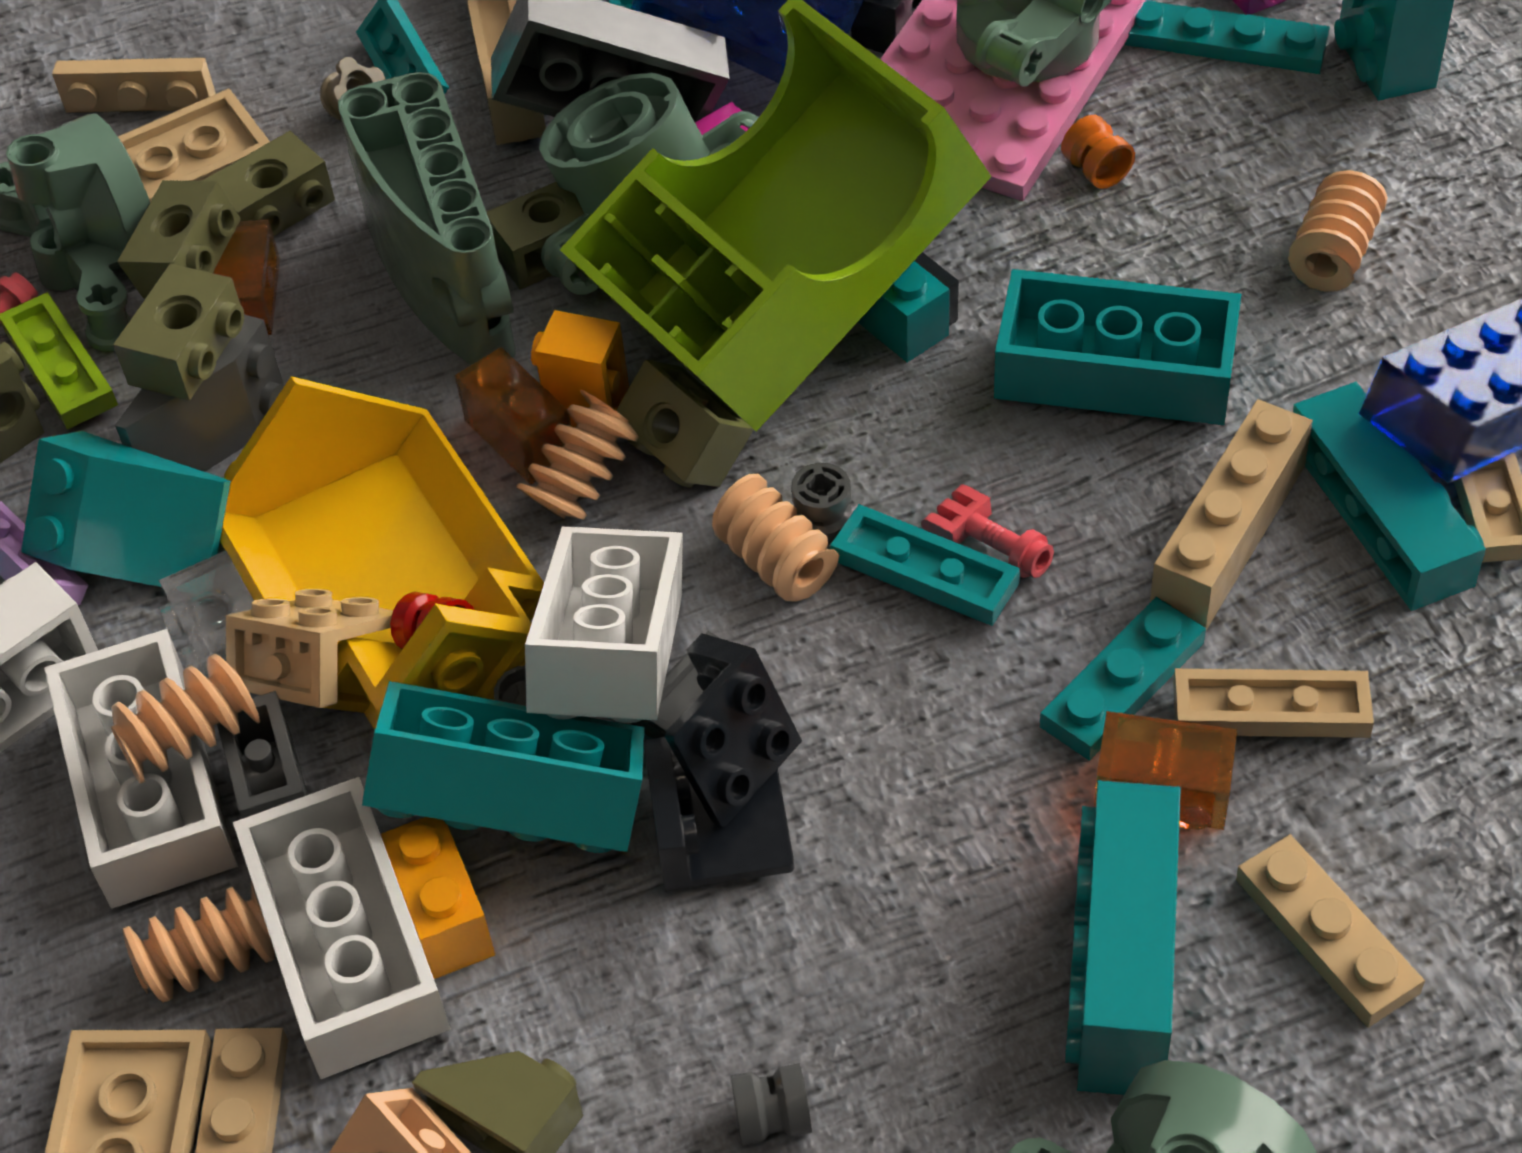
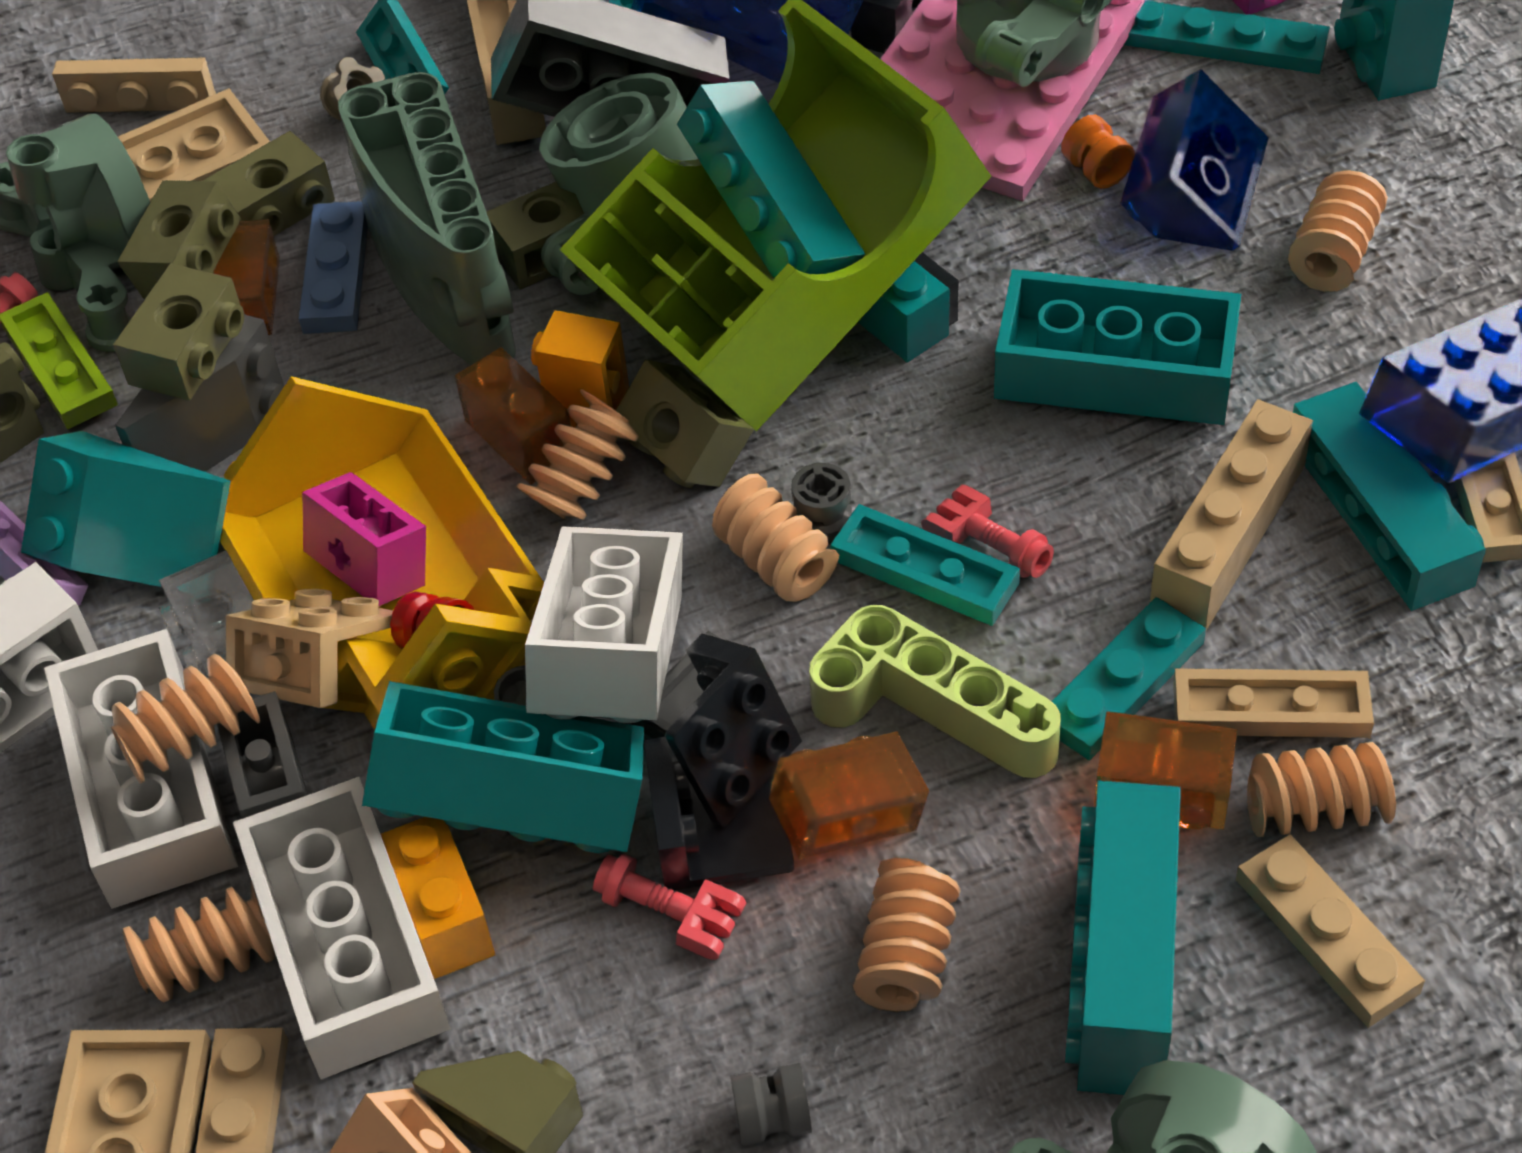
none -> medium blue plate [299,201,368,334]
none -> dark pink brick [302,472,426,606]
none -> coral hinge [593,854,747,960]
none -> teal brick [677,80,865,279]
none -> clear orange brick [769,731,929,860]
none -> yellowish green beam [809,605,1061,778]
none -> light nougat piece [853,858,960,1012]
none -> clear blue slope [1120,69,1269,251]
none -> light nougat piece [1247,742,1396,837]

